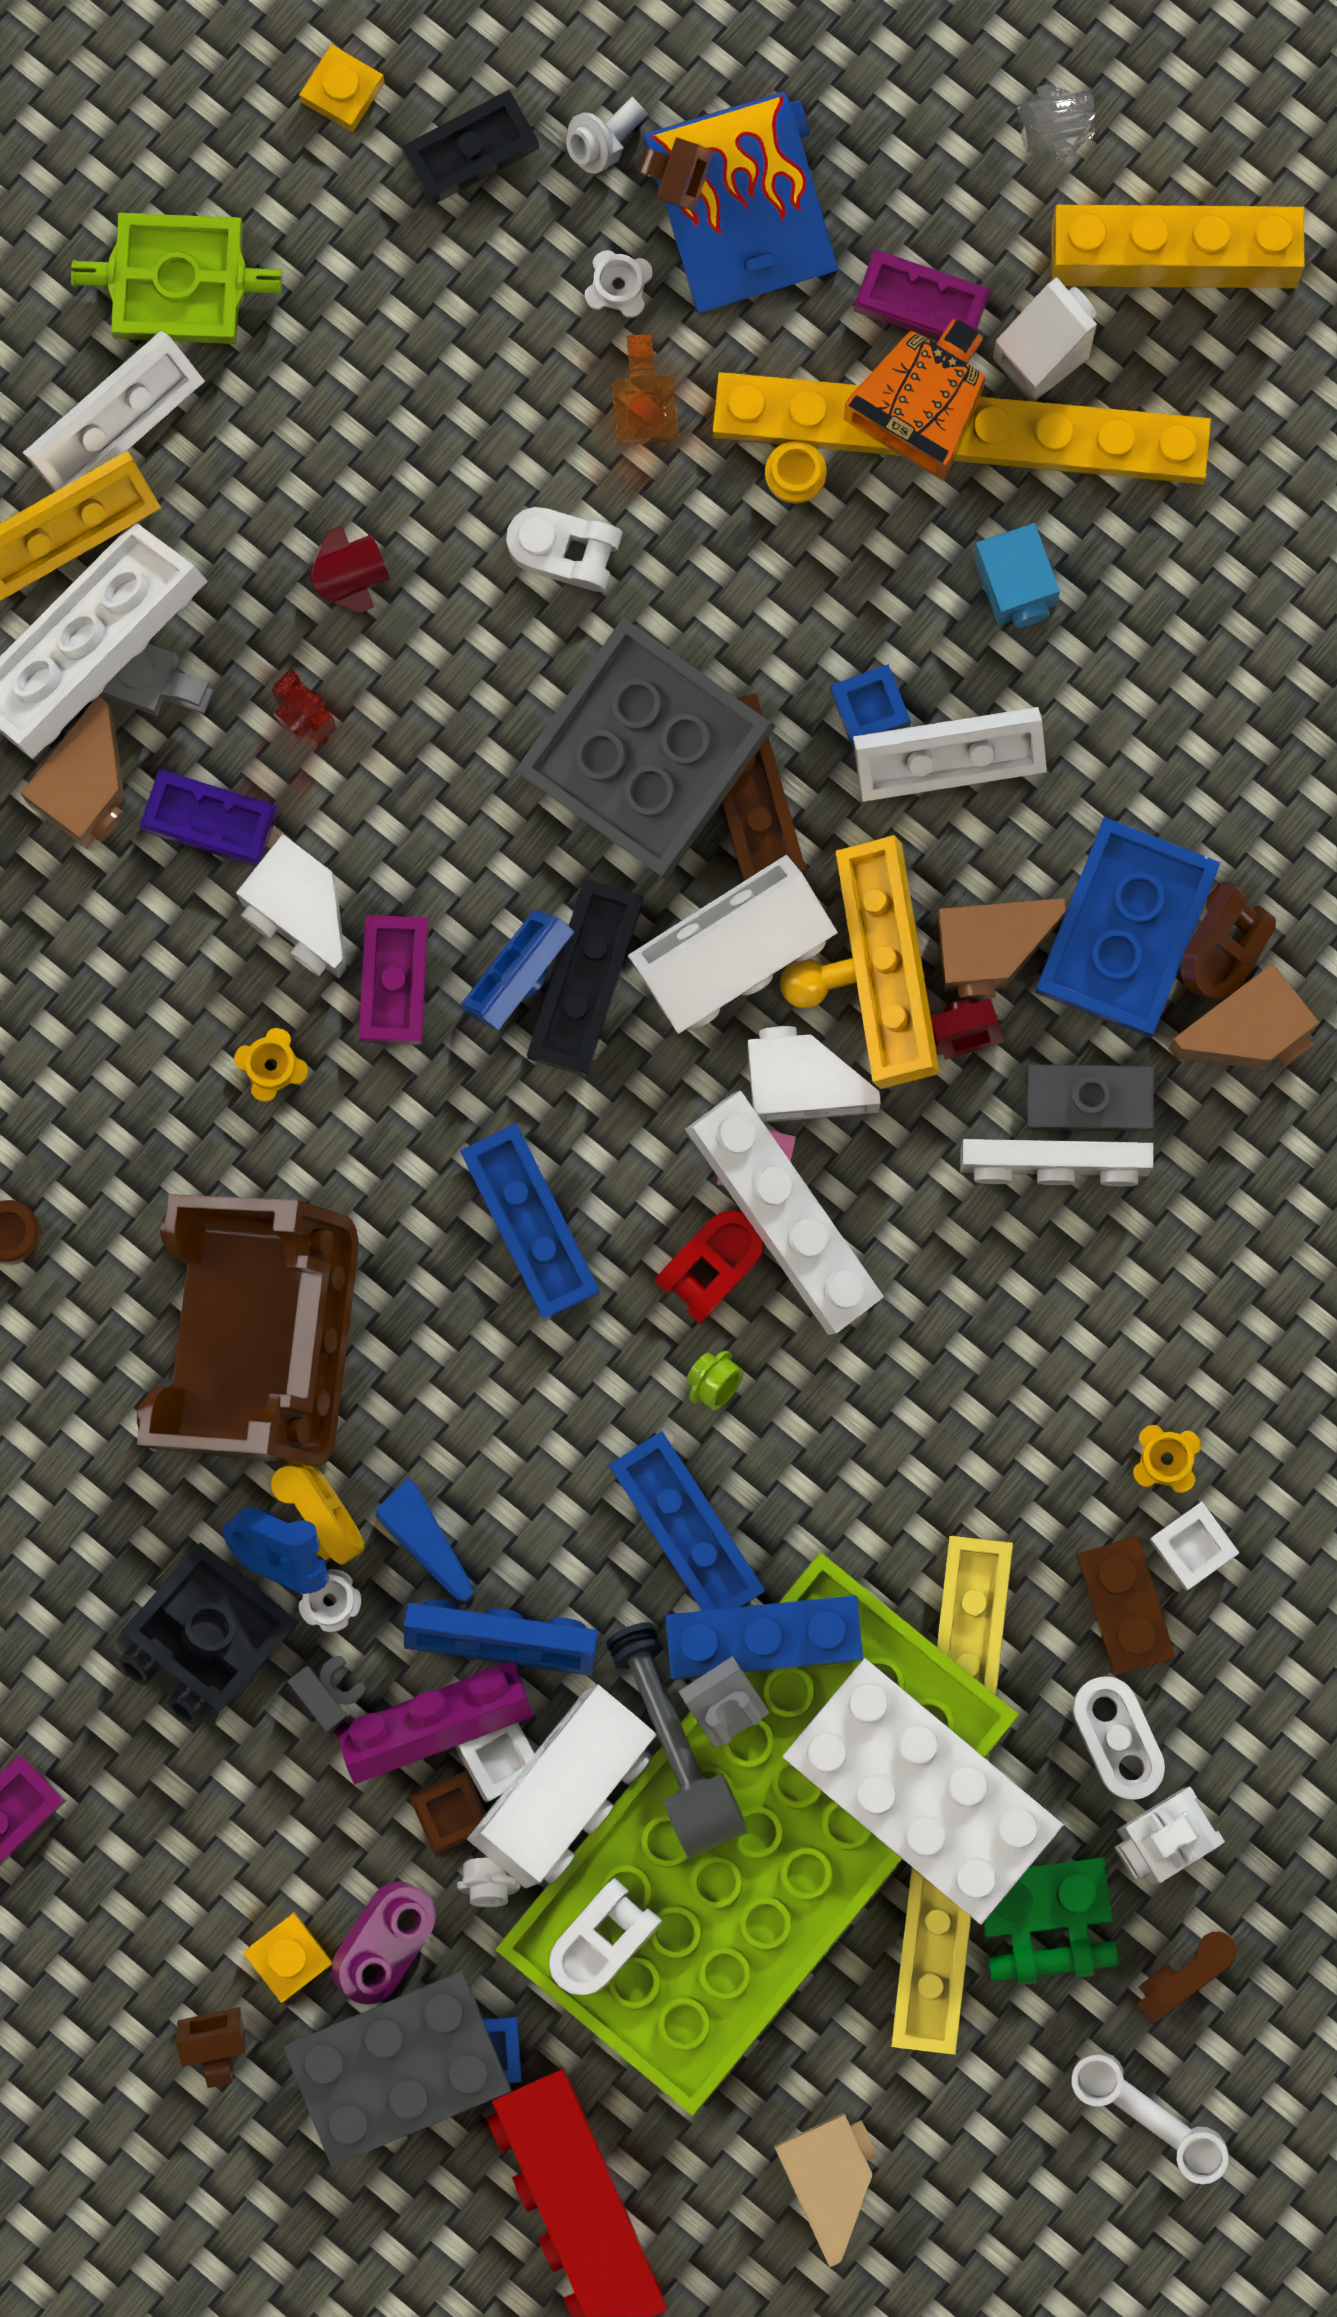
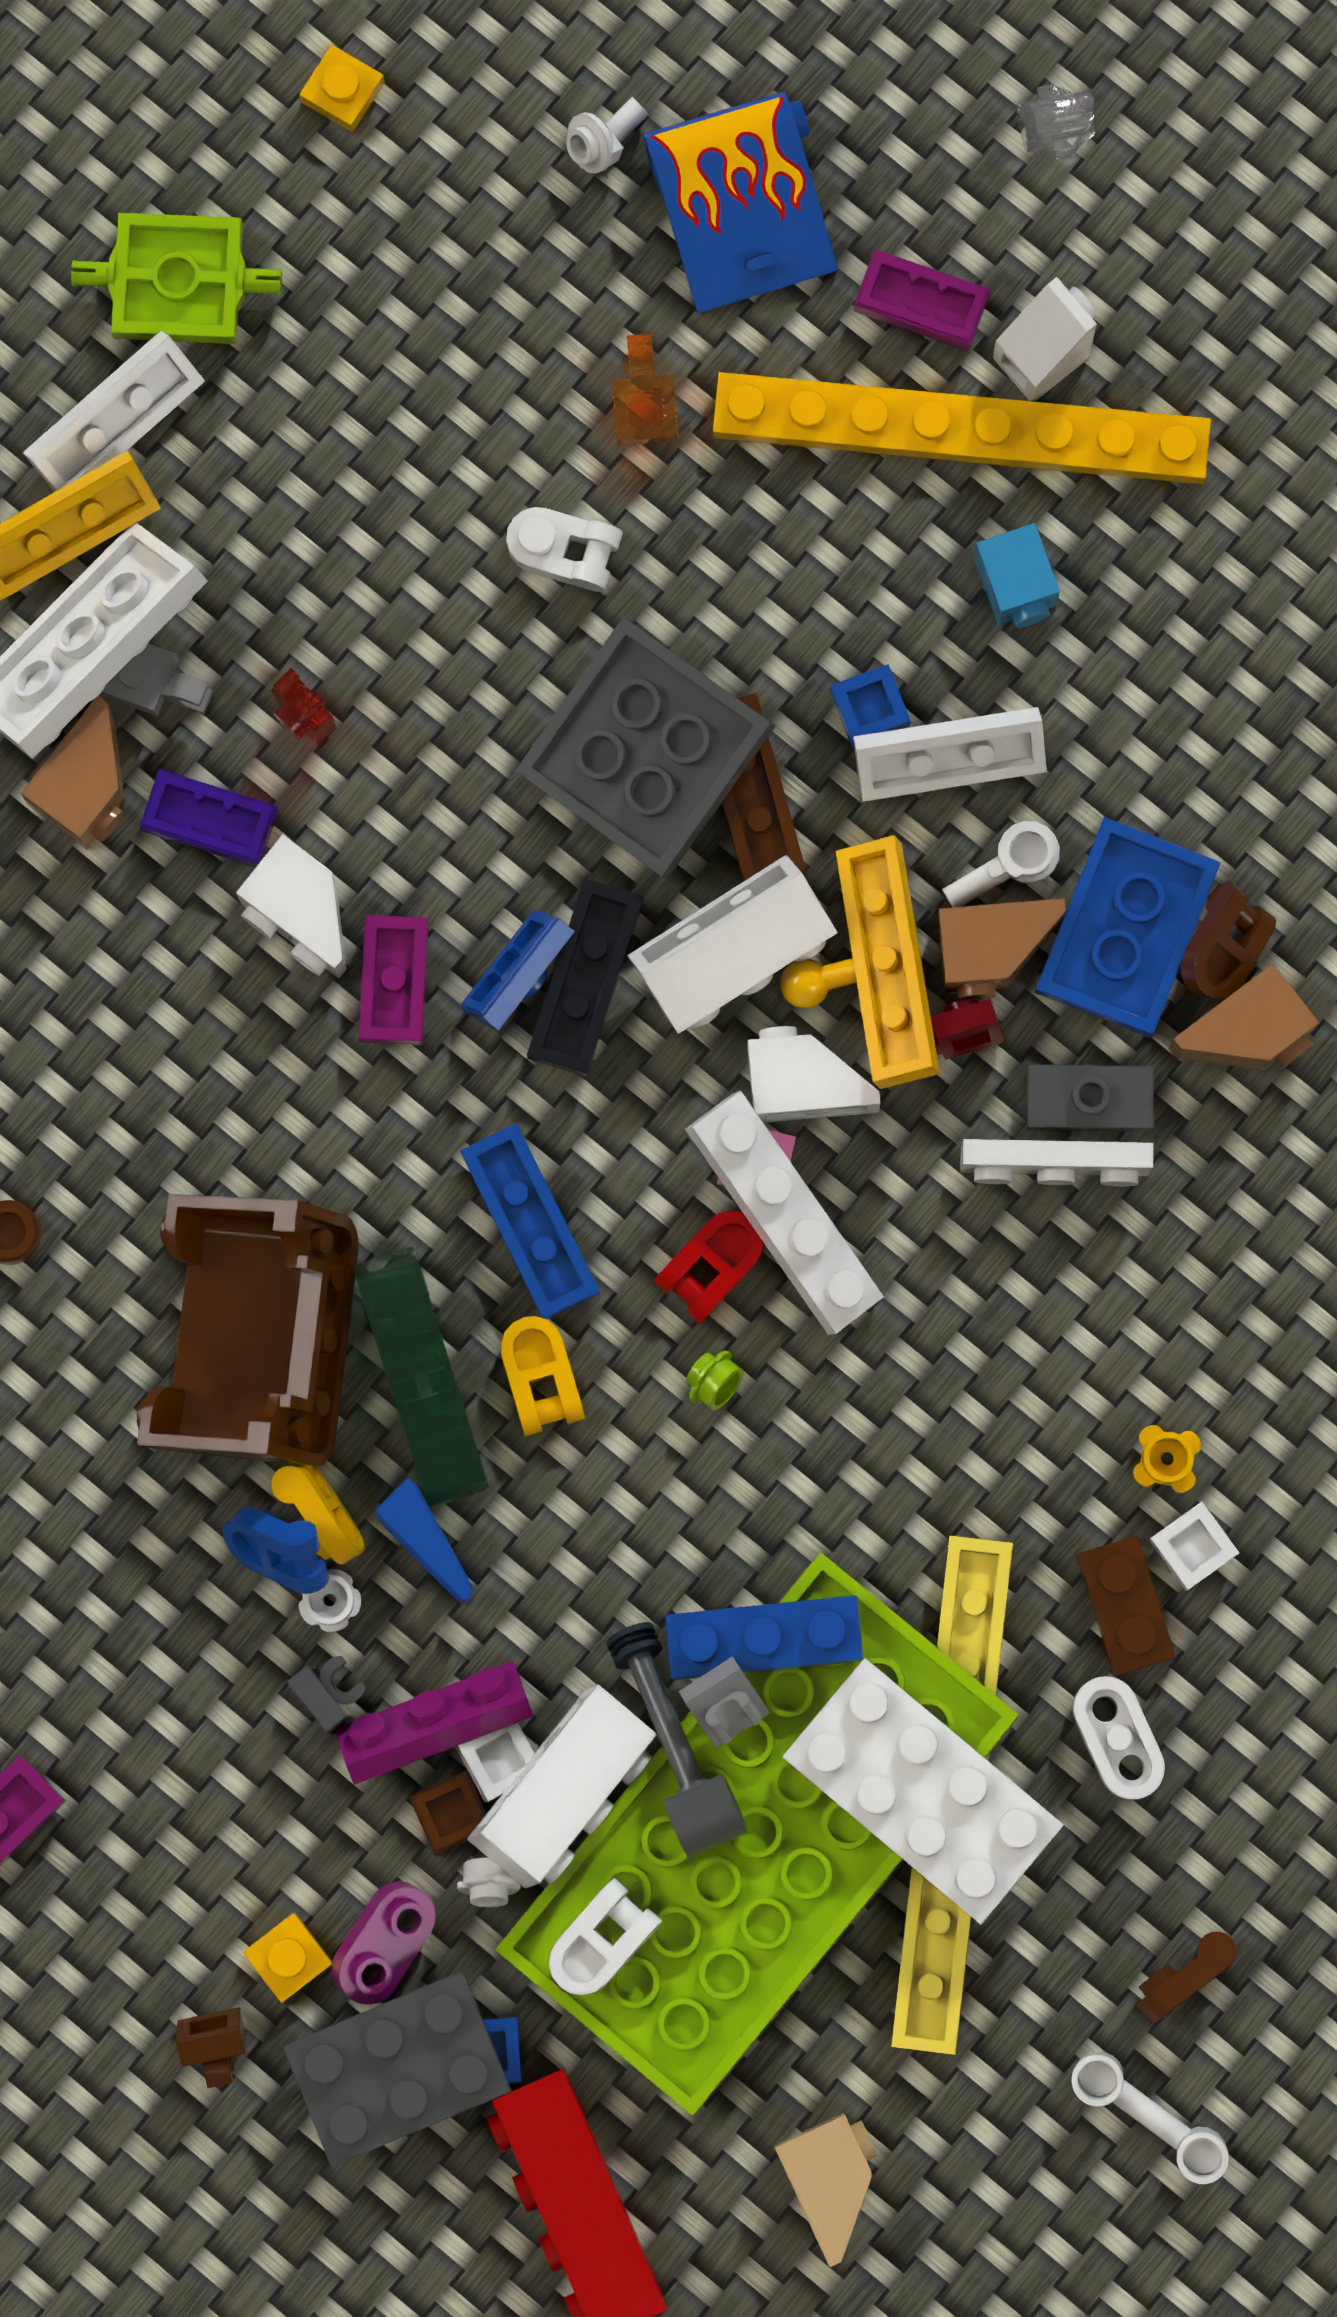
black plate [114,1542,298,1729] -> none
yellow plate [234,1028,308,1102] -> none
dark red piece [308,525,390,613] -> none
black plate [401,89,539,206] -> none
blue plate [404,1599,598,1676] -> none
white plate [585,250,653,318] -> none
blue plate [609,1431,765,1611] -> none
reddish brown tile [637,137,714,212] -> none
yellow plate [765,441,827,504] -> none
orange torso [844,319,985,481] -> none
green plate [983,1858,1119,1986] -> none
yellow brick [1051,205,1305,288] -> none
white hinge [1114,1787,1225,1884] -> none
none -> clear green beam [354,1246,490,1508]
none -> yellow plate [501,1316,586,1437]
none -> white plate [942,821,1060,908]

